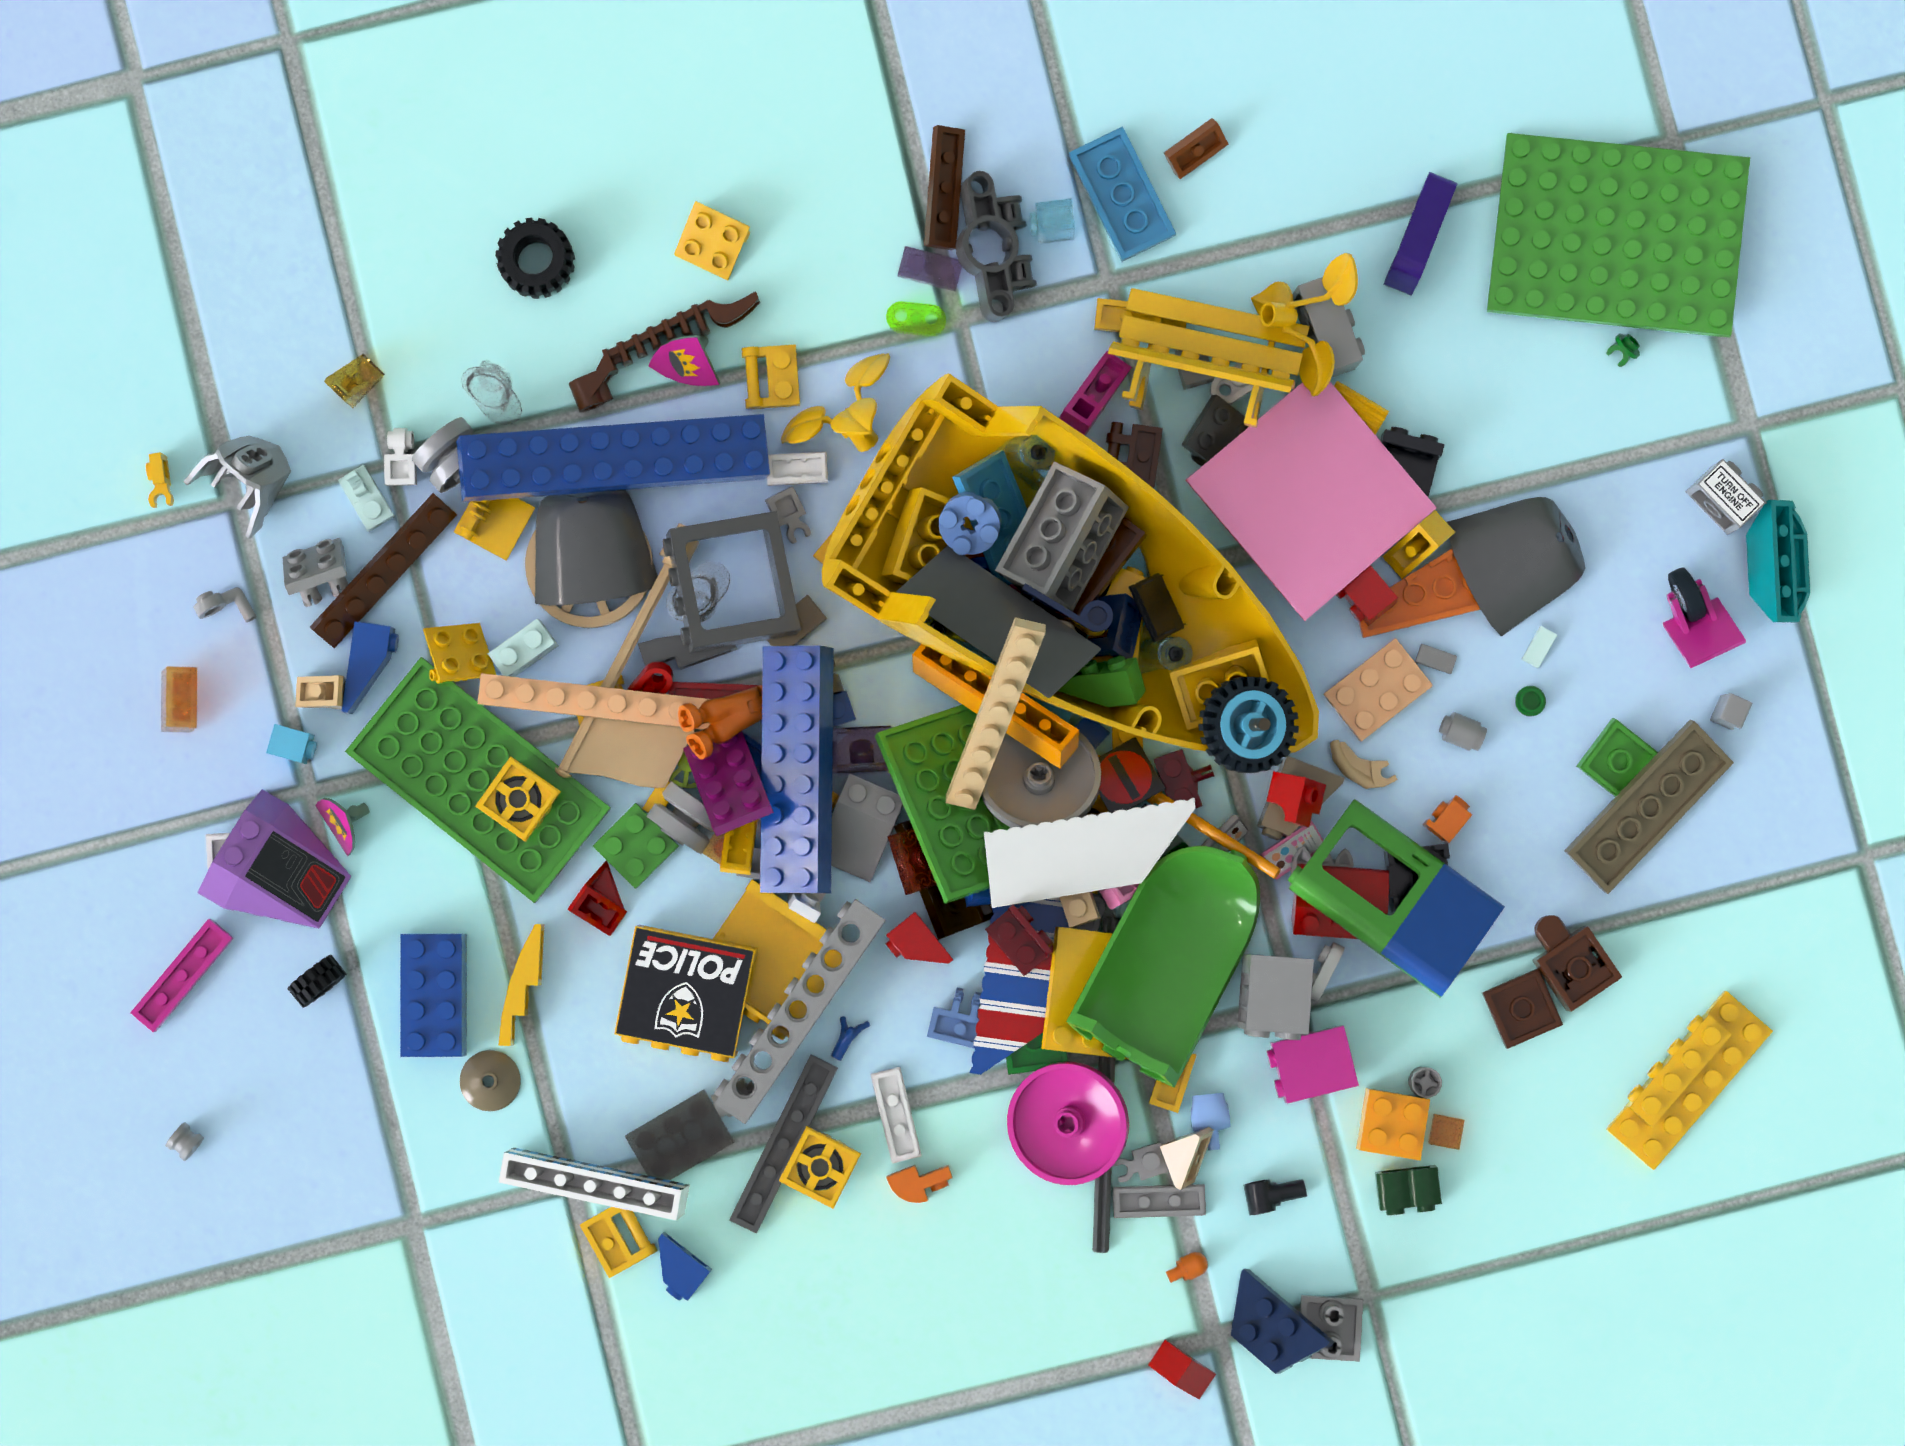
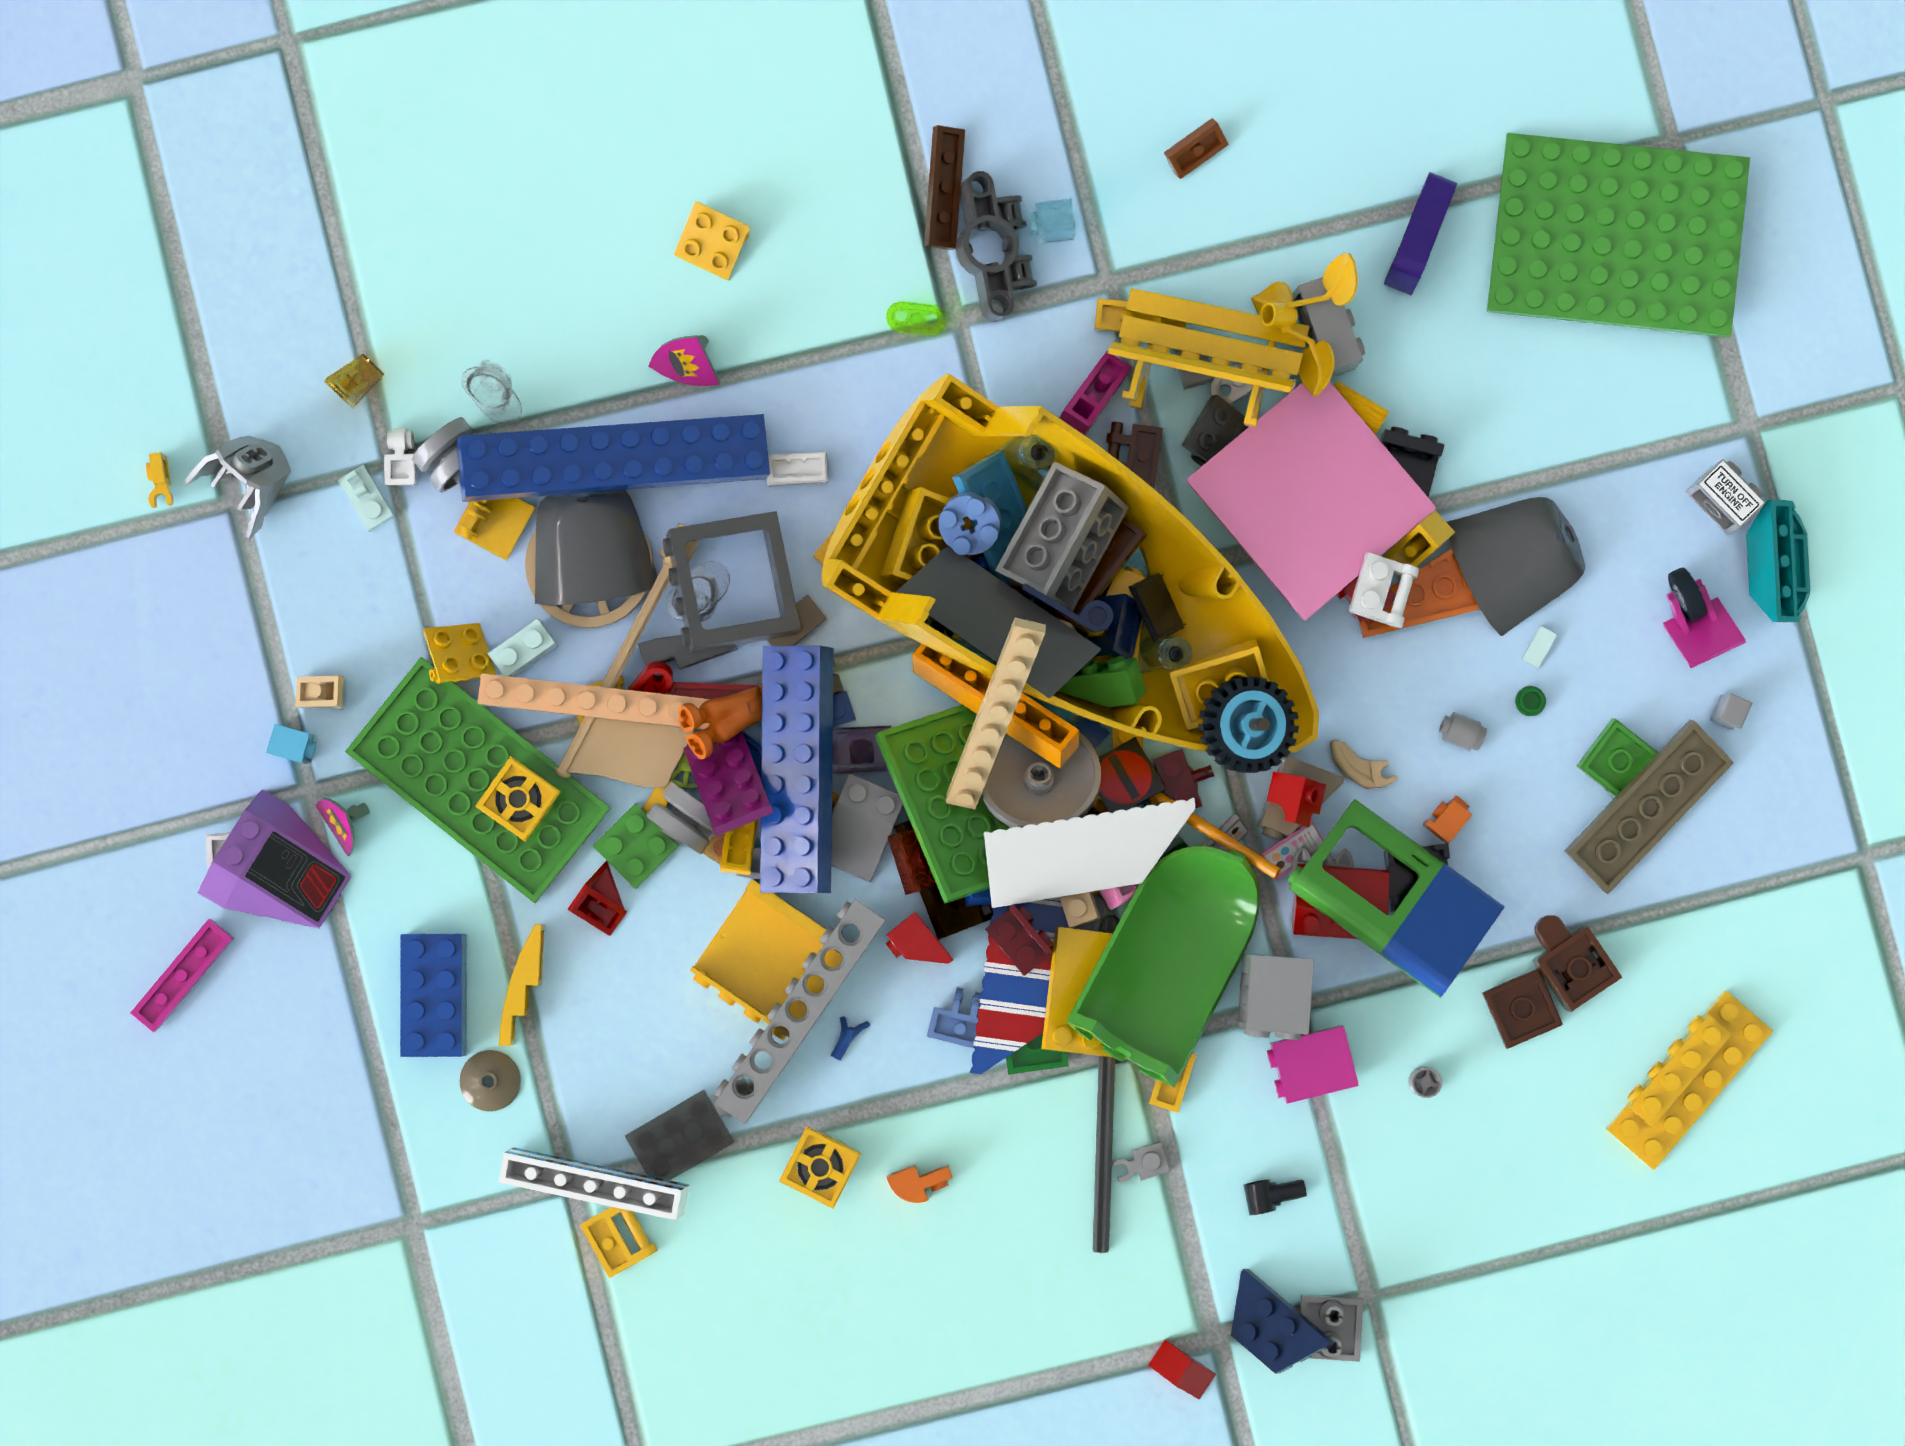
clear orange brick [161,666,197,733] -> none
light grey wheel [165,1122,204,1161] -> none
light grey plate [193,587,257,622] -> none
light grey plate [282,538,348,607] -> none
black tyre [287,955,347,1008] -> none
reddish brown plate [310,493,457,648] -> none
blue slope [341,621,399,714] -> none
black tyre [495,217,575,299] -> none
reddish brown piece [568,291,760,413] -> none
black panel [614,925,758,1062] -> none
blue slope [658,1232,712,1301] -> none
dark grey plate [729,1054,838,1234] -> none
yellow plate [741,344,800,409] -> none
light grey plate [765,486,811,544] -> none
yellow plant [781,353,890,452] -> none
white bracket [787,893,826,923] -> none
white tile [870,1067,922,1164] -> none
clear purple plate [898,246,962,292] -> none
dark pink dish [1007,1062,1129,1185] -> none
dark azure plate [1068,126,1176,262] -> none
light grey tile [1113,1184,1206,1218] -> none
slope [1160,1127,1214,1190] -> none
orange cylinder [1165,1252,1208,1283] -> none
light blue piece [1191,1093,1231,1151] -> none
white plate [1311,942,1345,1002] -> none
light nougat plate [1323,638,1433,742] -> none
light orange brick [1356,1088,1430,1161] -> none
dark green brick [1375,1165,1442,1215] -> none
light grey piece [1415,644,1457,674] -> none
clear orange tile [1428,1114,1465,1150] -> none
green plate [1606,334,1640,367] -> none
none -> white plate [1348,552,1419,628]

